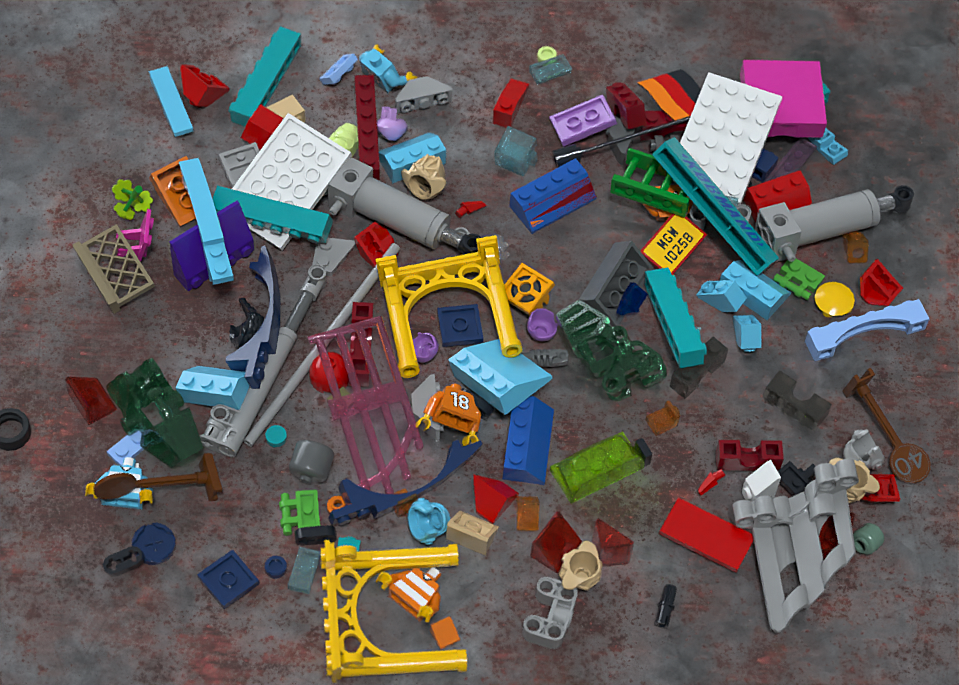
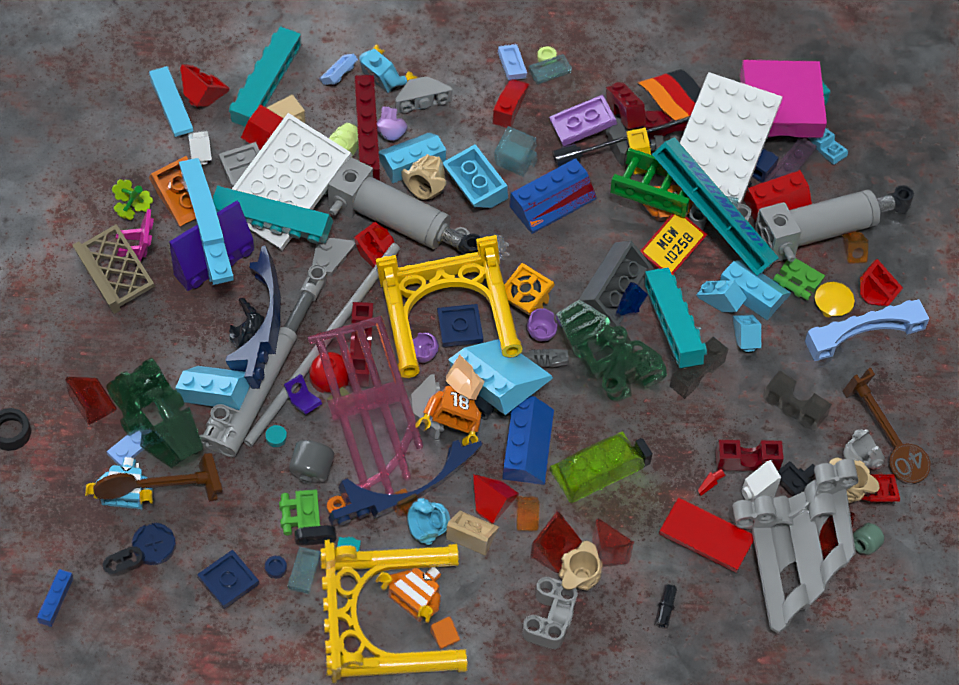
red bar [455,201,487,218] -> none
clear orange bracket [645,401,680,436] -> none
none -> blue piece [37,569,73,627]
none -> white slope [188,131,212,165]
none -> dark purple bracket [284,374,322,414]
none -> medium azure slope [442,144,508,208]
none -> light nougat slope [446,354,485,400]
none -> light blue plate [498,44,527,80]
none -> yellow slope [626,128,651,175]

